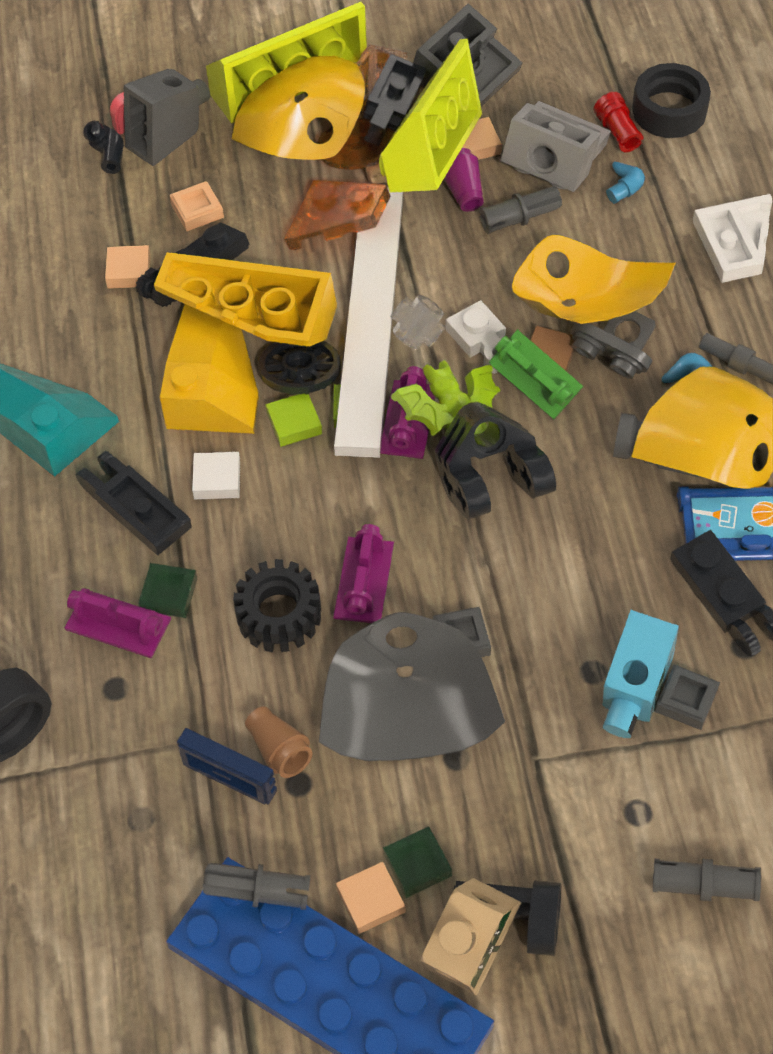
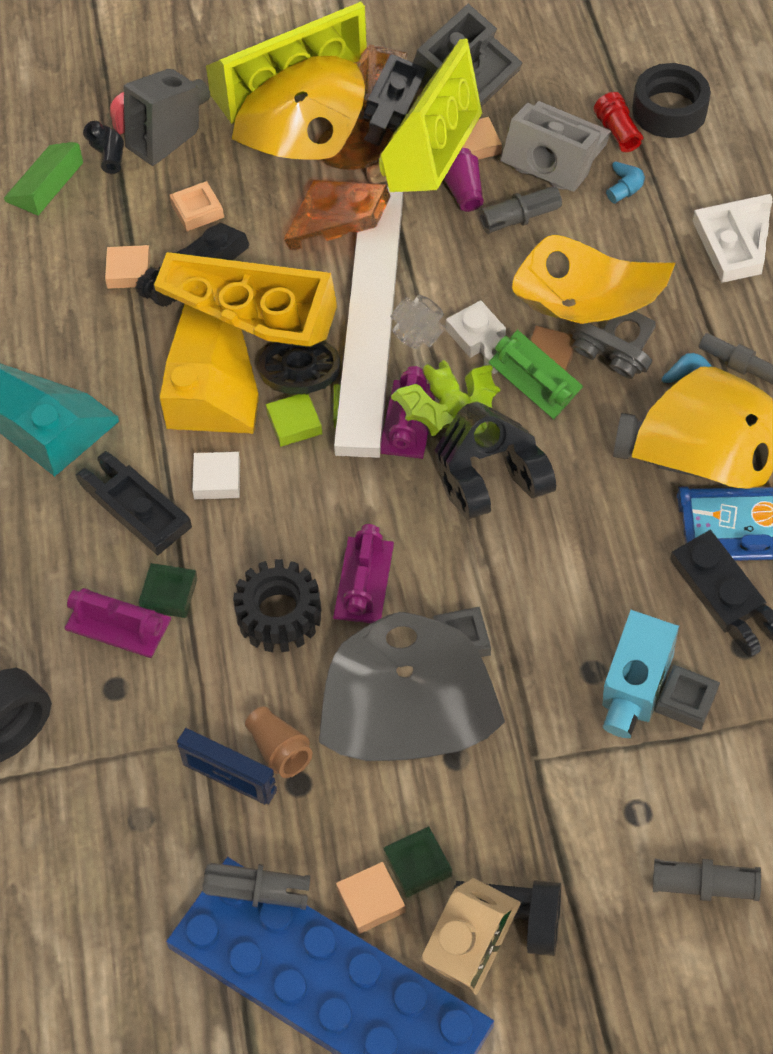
none -> bright green slope [4,142,83,216]

